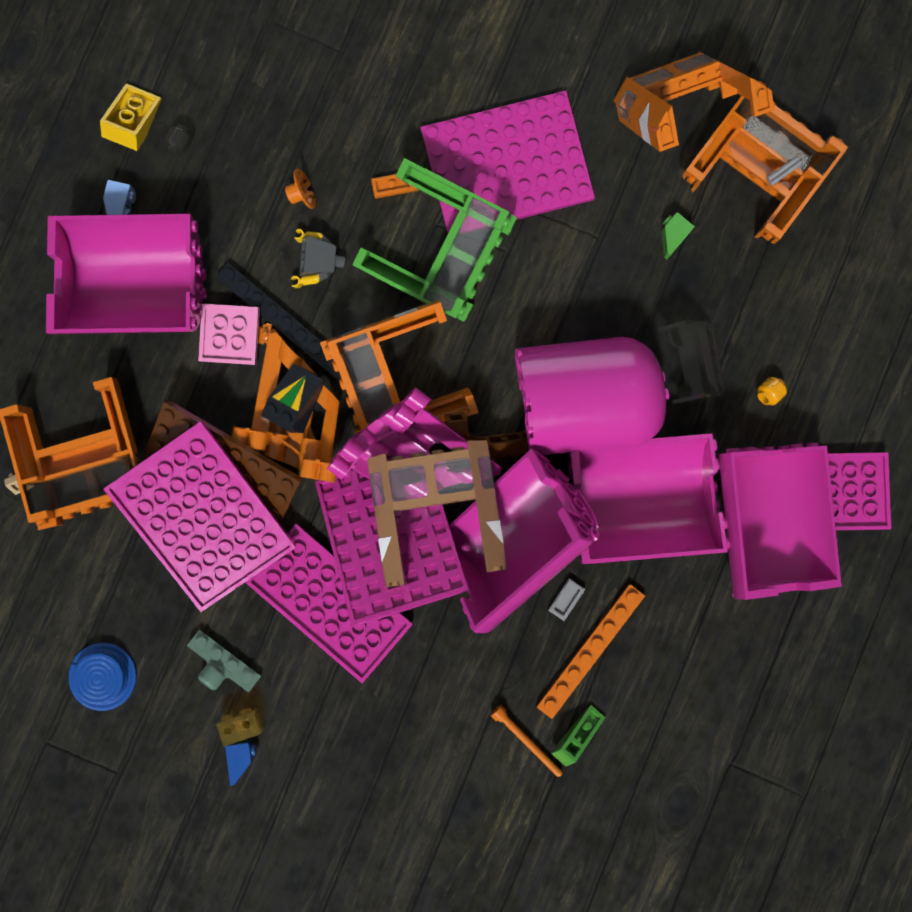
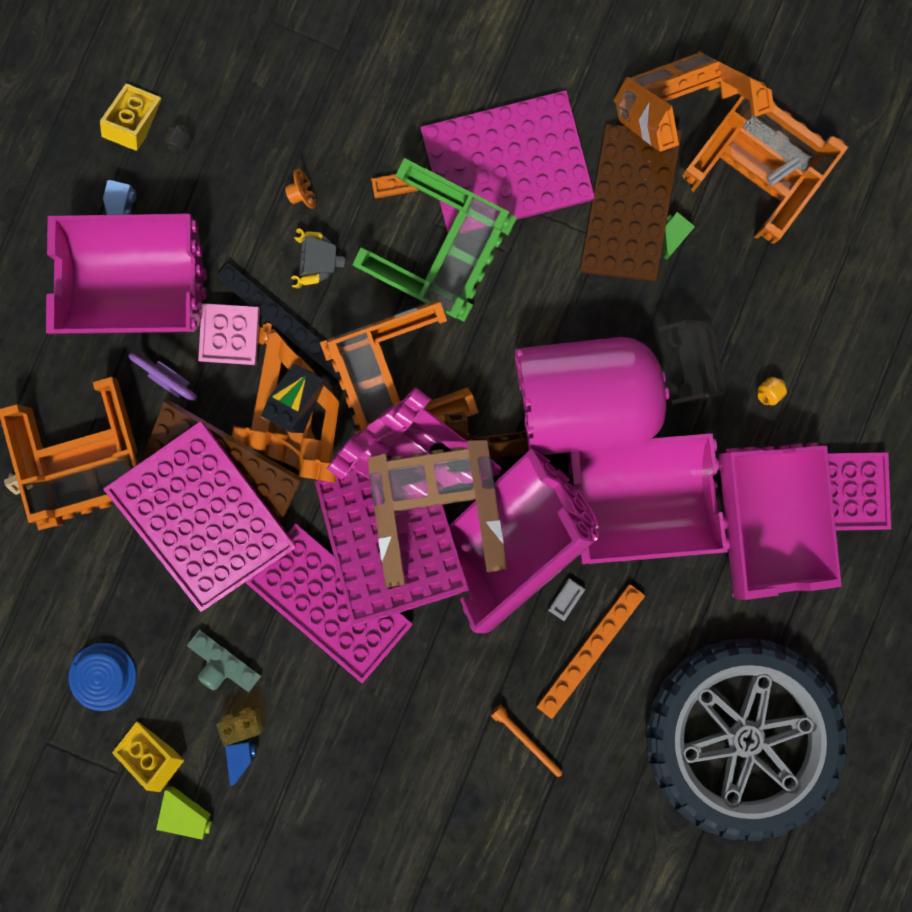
bright green slope [551,705,606,766] -> none
none -> yellow slope [112,721,184,792]
none -> medium lavender bar [129,352,197,401]
none -> lime slope [156,786,212,839]
none -> reddish brown plate [580,124,682,282]
none -> wheel [646,638,848,841]

